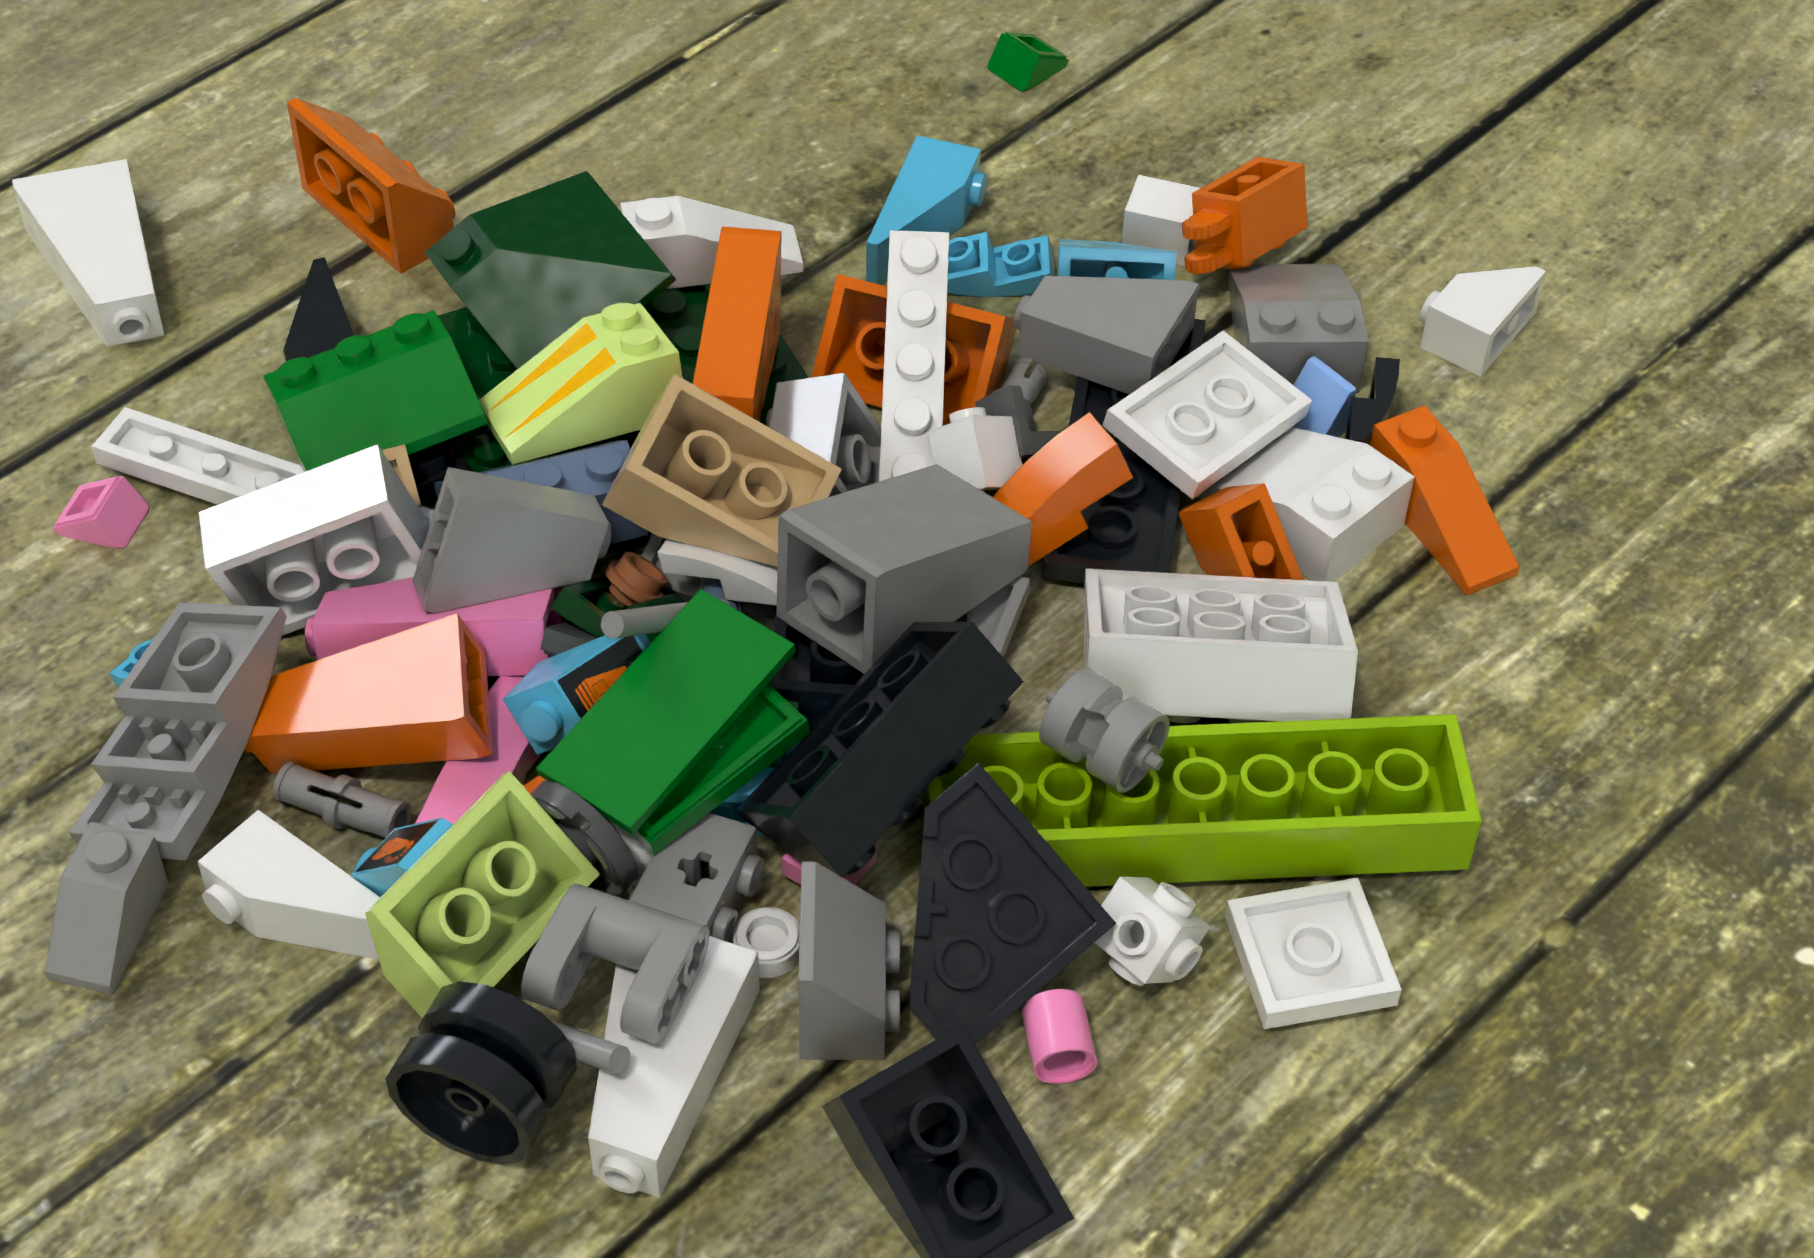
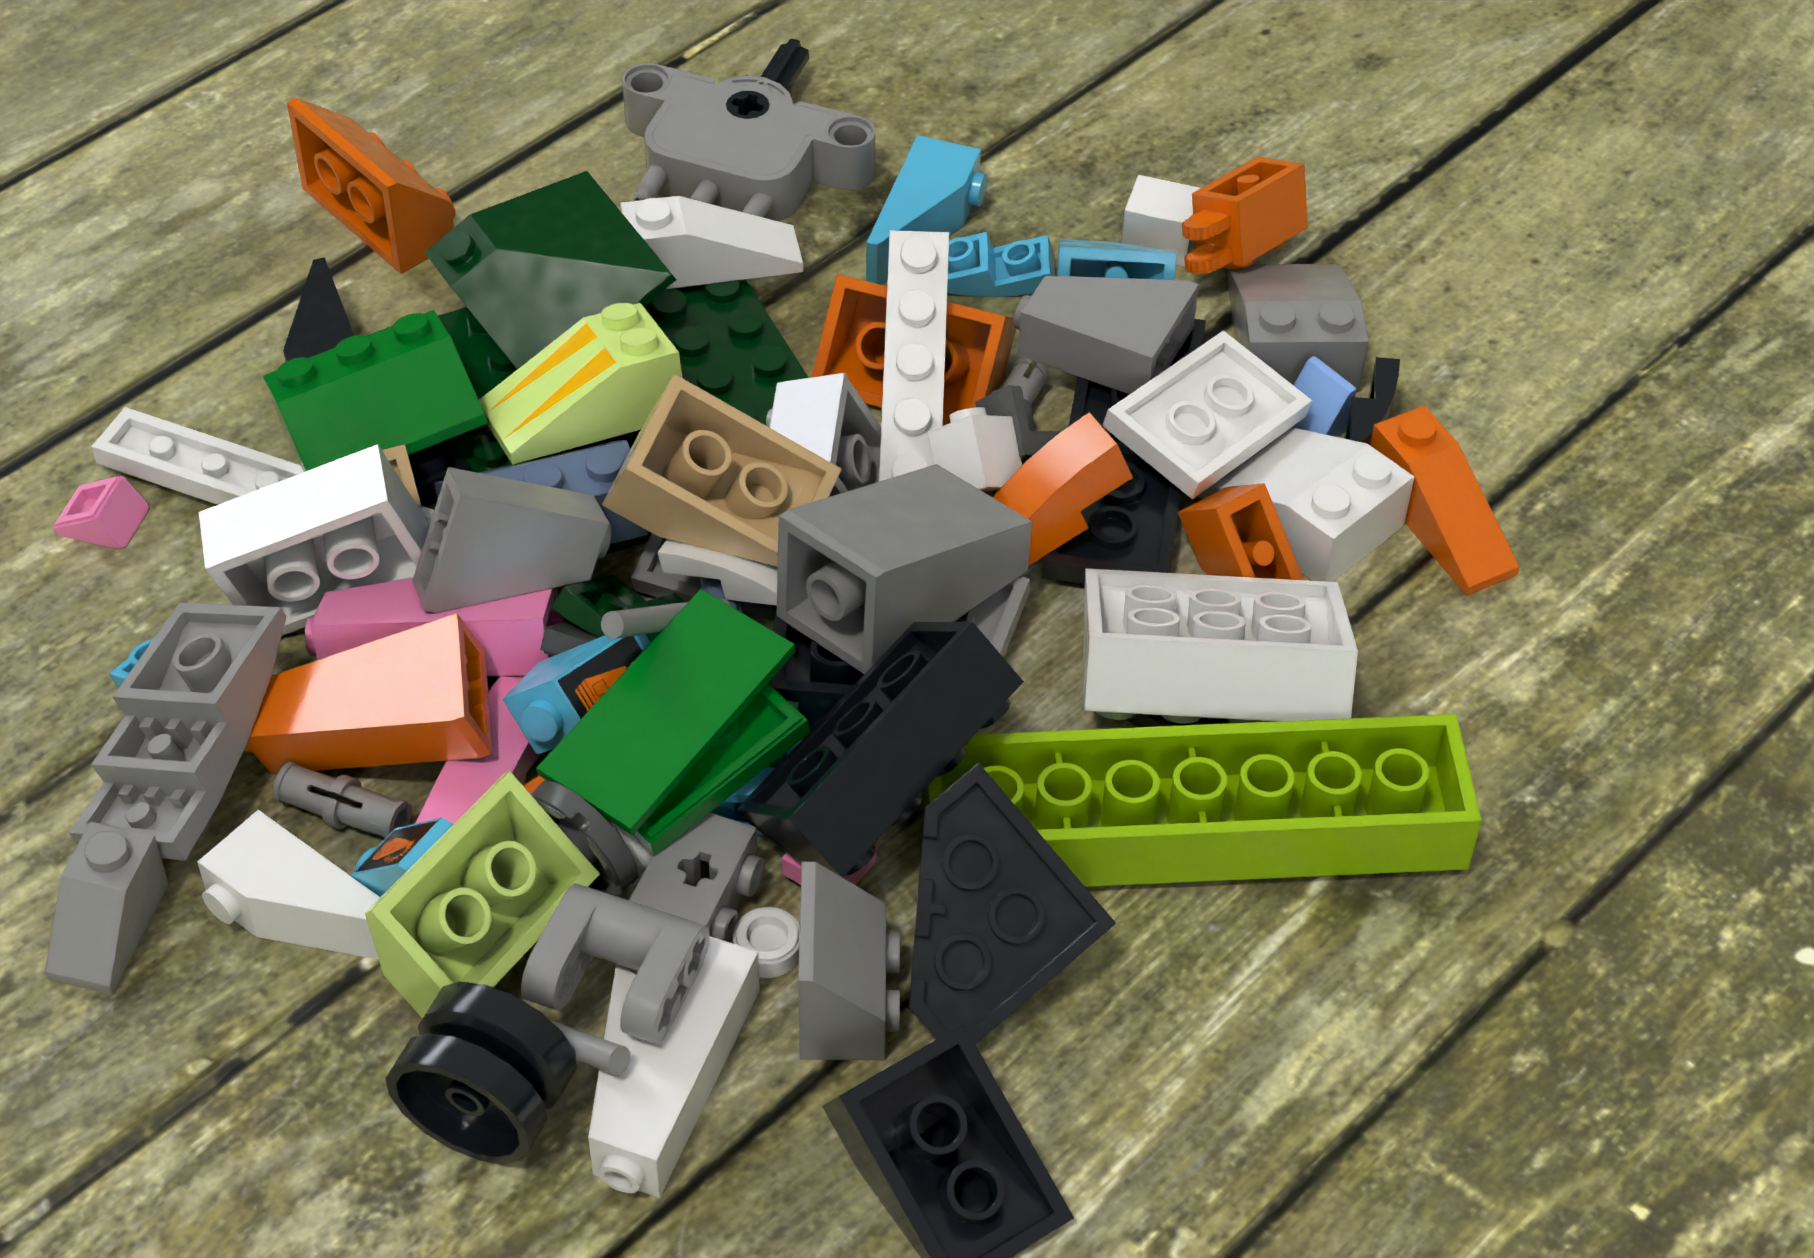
white slope [12,159,165,347] -> none
nougat plate [605,552,667,606] -> none
orange slope [693,226,782,422] -> none
green slope [988,32,1069,91] -> none
bright pink beam [1021,989,1097,1084] -> none
light grey wheel [1039,668,1170,793] -> none
white brick [1094,877,1211,986] -> none
white plate [1224,878,1402,1030] -> none
white slope [1419,266,1546,377] -> none
none -> light grey piece [622,39,875,221]

